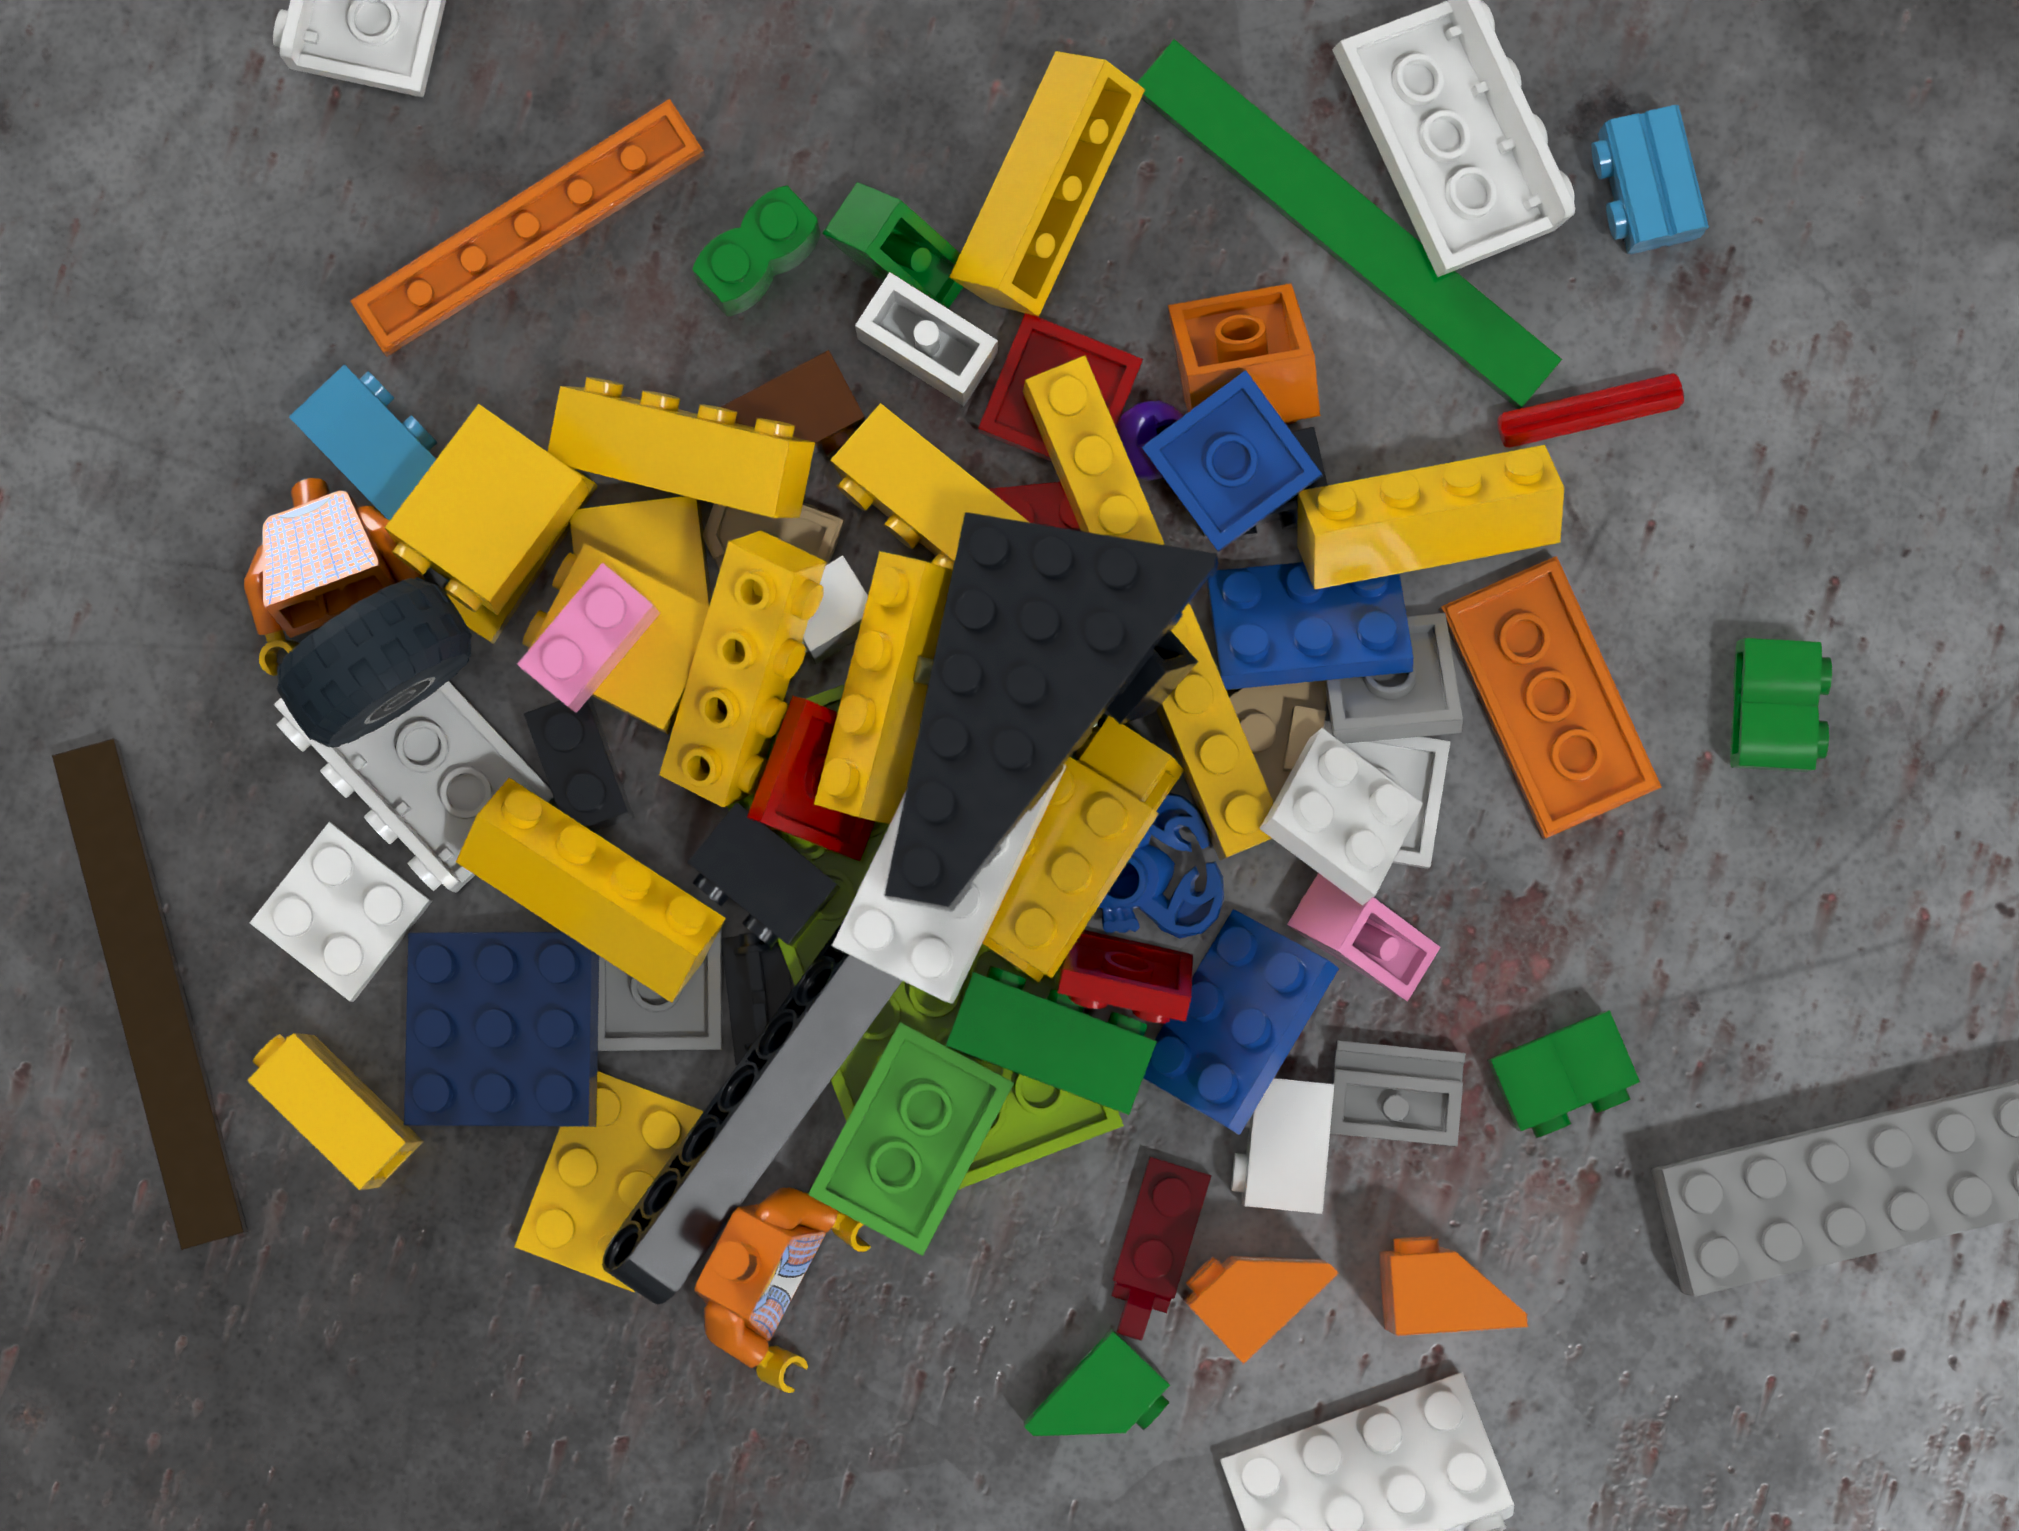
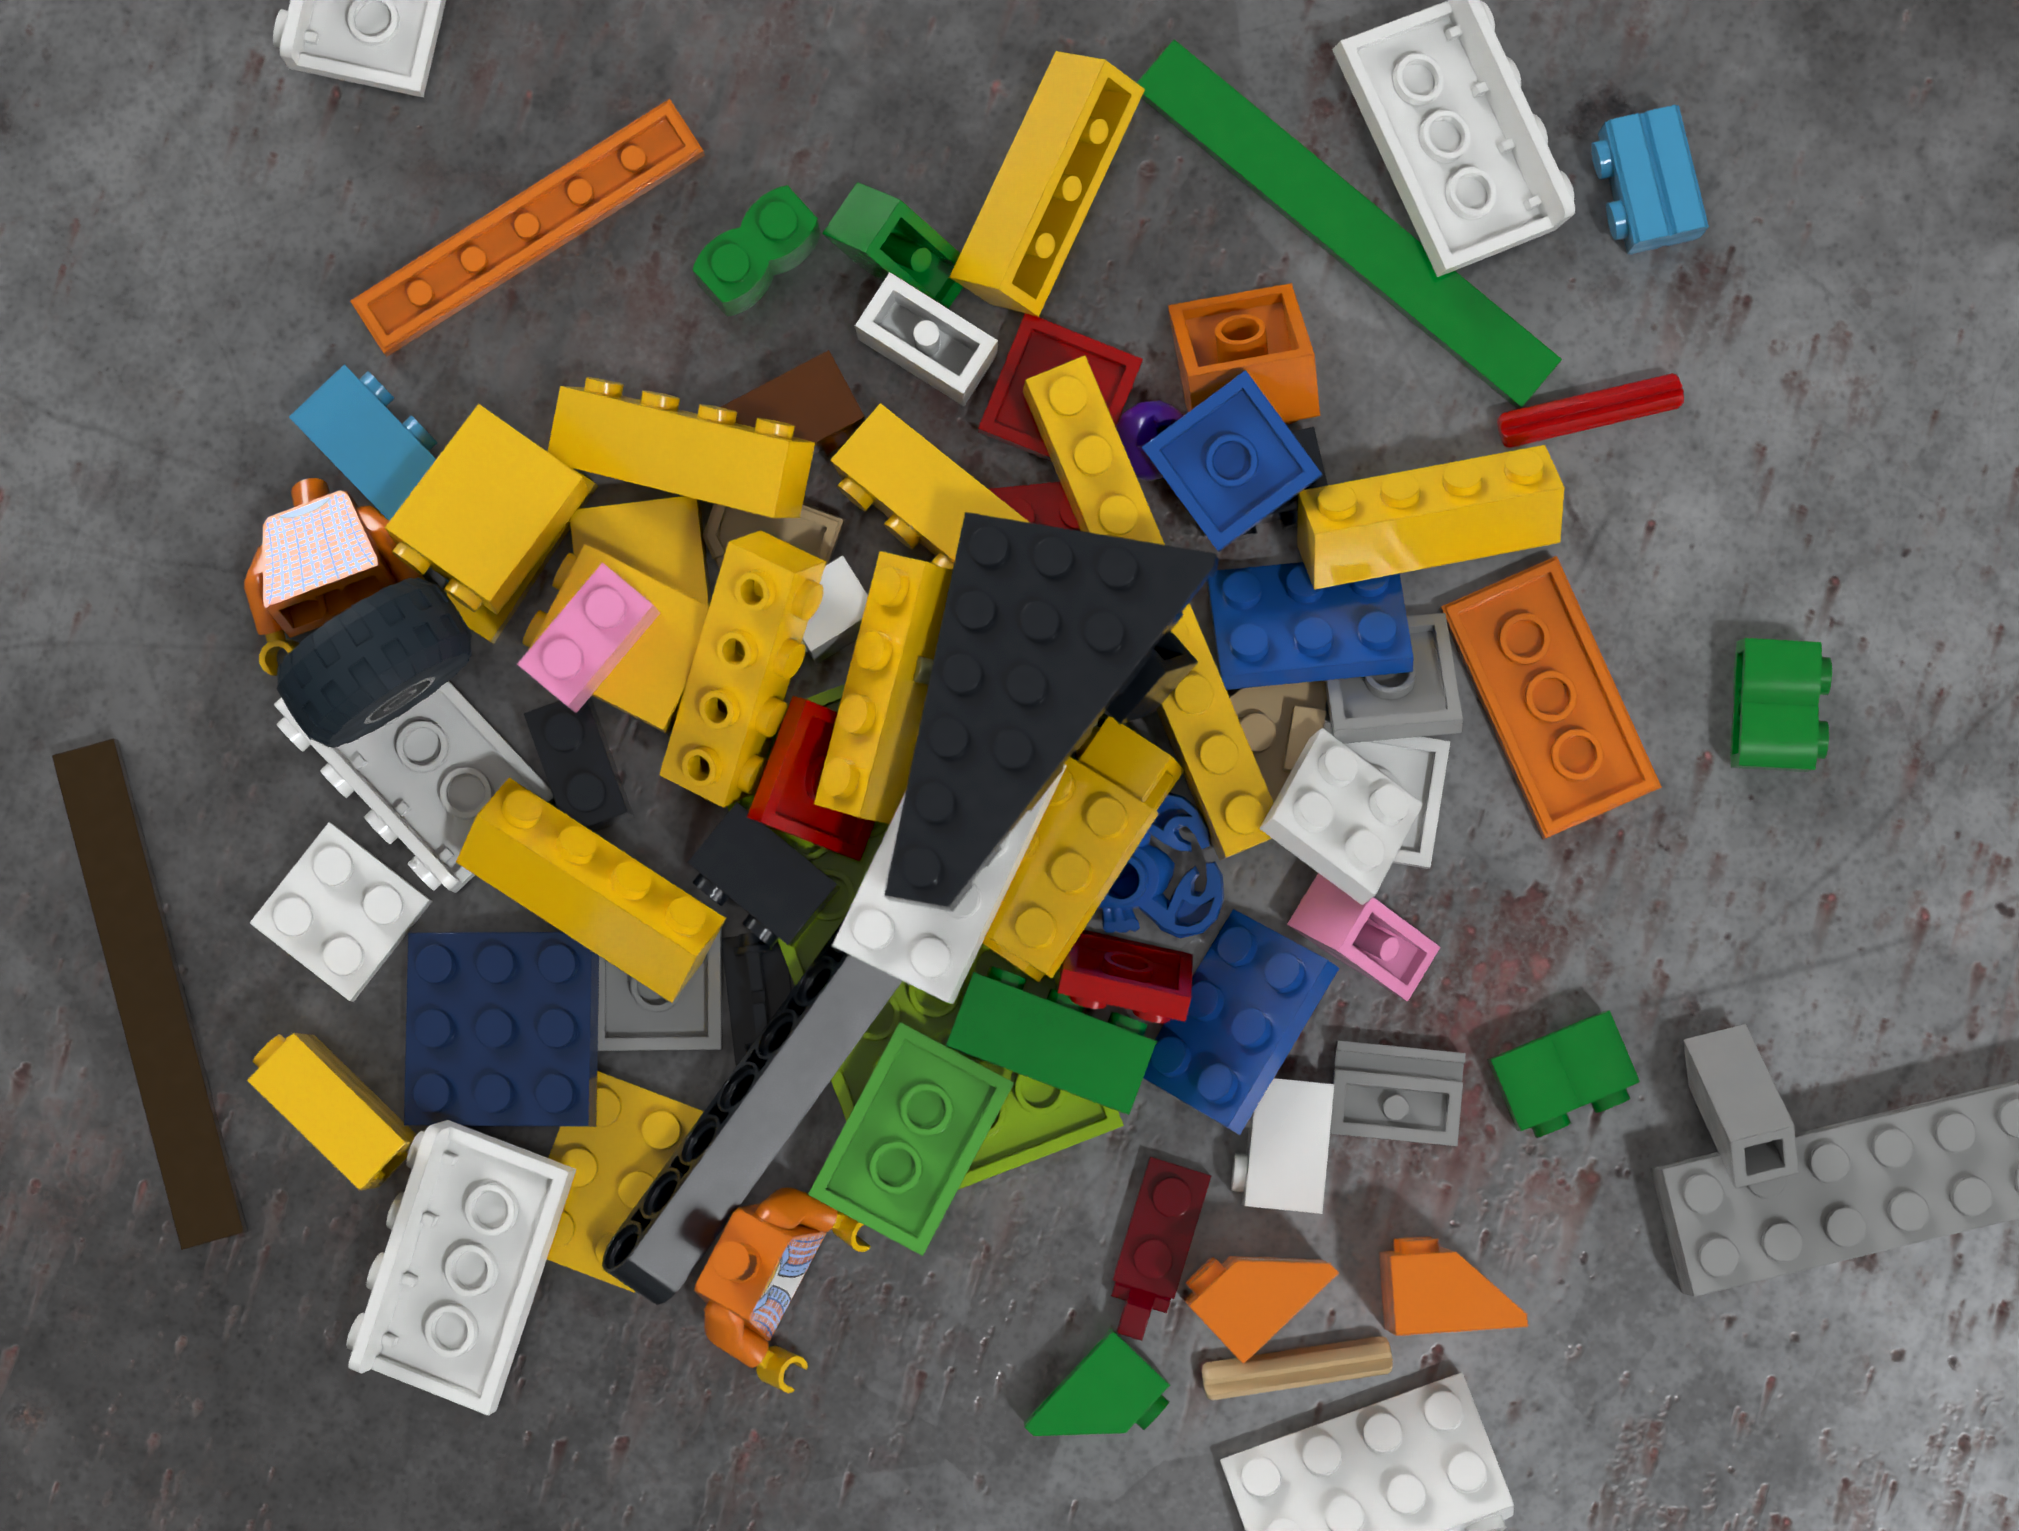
none -> white bracket [347,1120,577,1415]
none -> tan axle [1202,1336,1393,1400]
none -> light grey brick [1684,1024,1798,1189]

